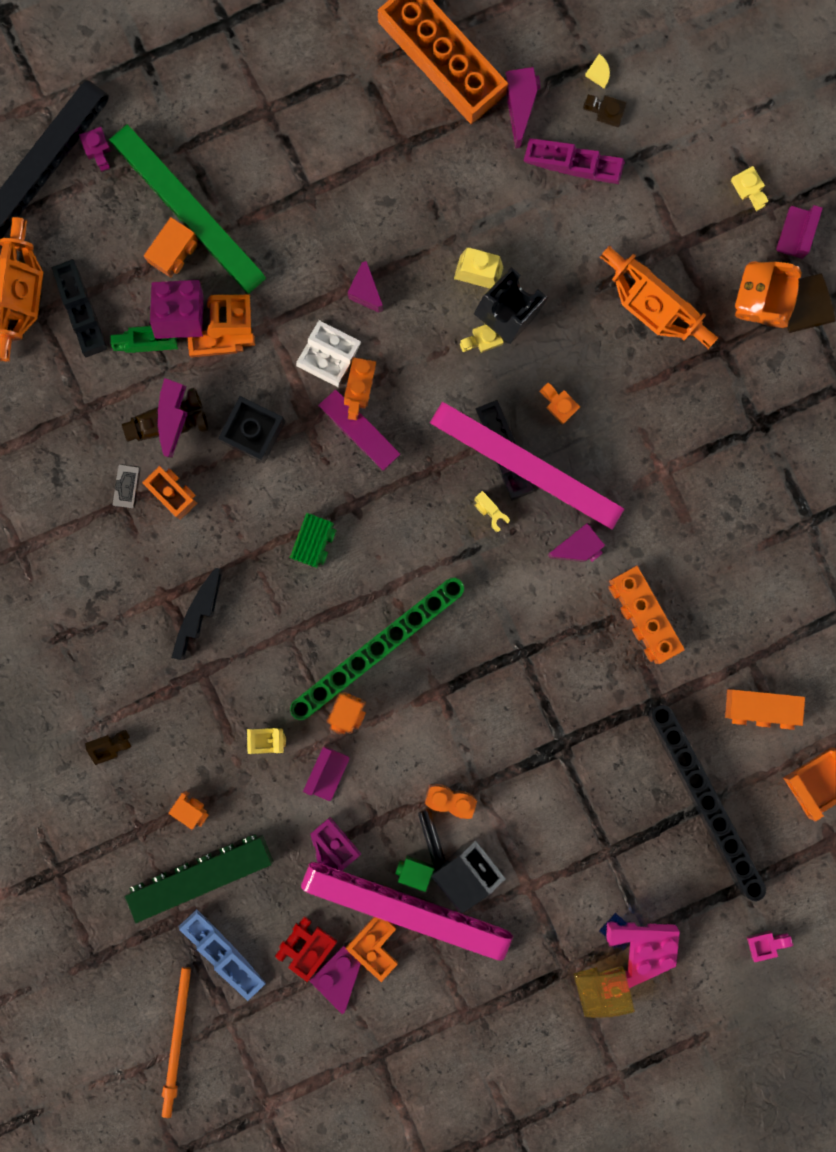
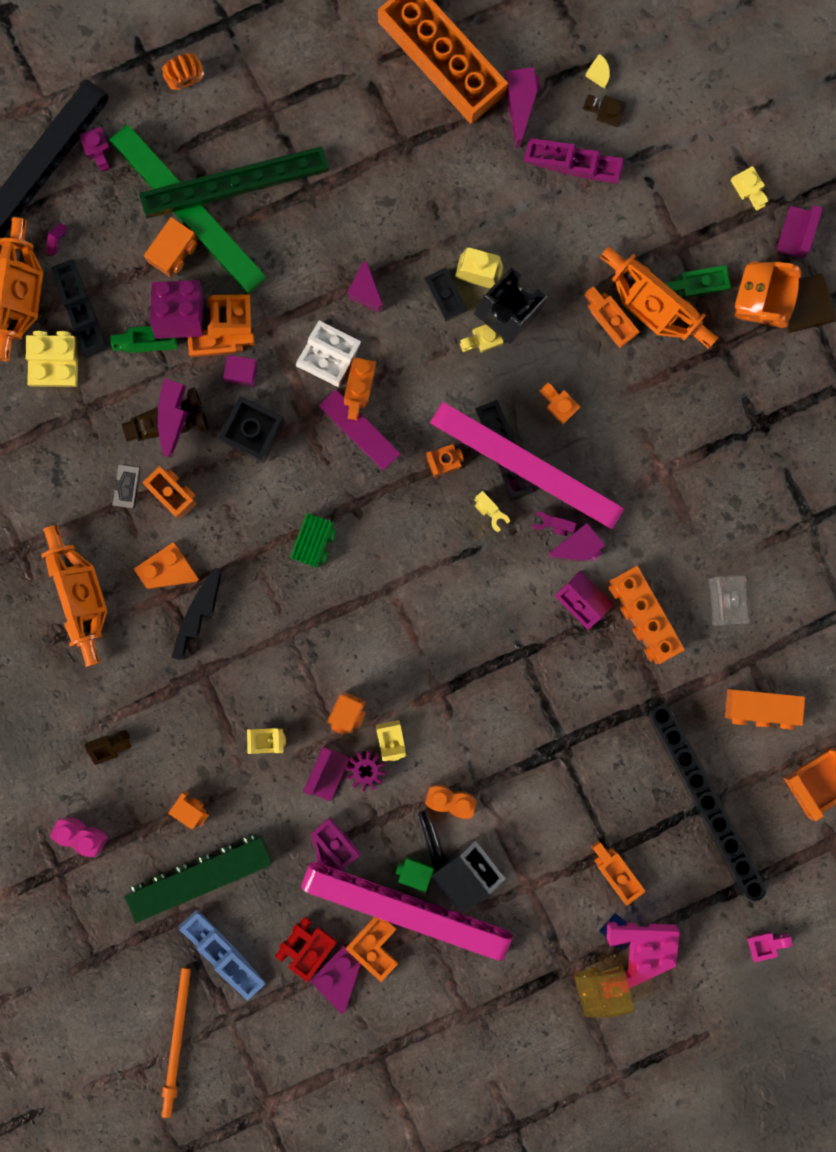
green beam [290,578,464,720] -> none
none -> light yellow plate [26,331,79,387]
none -> orange plate [41,525,107,667]
none -> magenta tile [46,223,67,256]
none -> dark pink brick [50,817,108,857]
none -> orange wing [134,542,200,589]
none -> dark green plate [139,146,329,219]
none -> orange gear [162,53,204,90]
none -> magenta panel [223,355,258,387]
none -> magenta gear [346,750,387,791]
none -> light yellow bracket [376,720,406,761]
none -> black plate [424,267,467,322]
none -> orange brick [426,444,464,478]
none -> magenta plate [532,511,576,537]
none -> magenta panel [554,571,613,630]
none -> orange hinge [584,286,640,348]
none -> orange hinge [591,840,646,906]
none -> green hinge [665,265,731,298]
none -> clear slope [708,576,750,626]

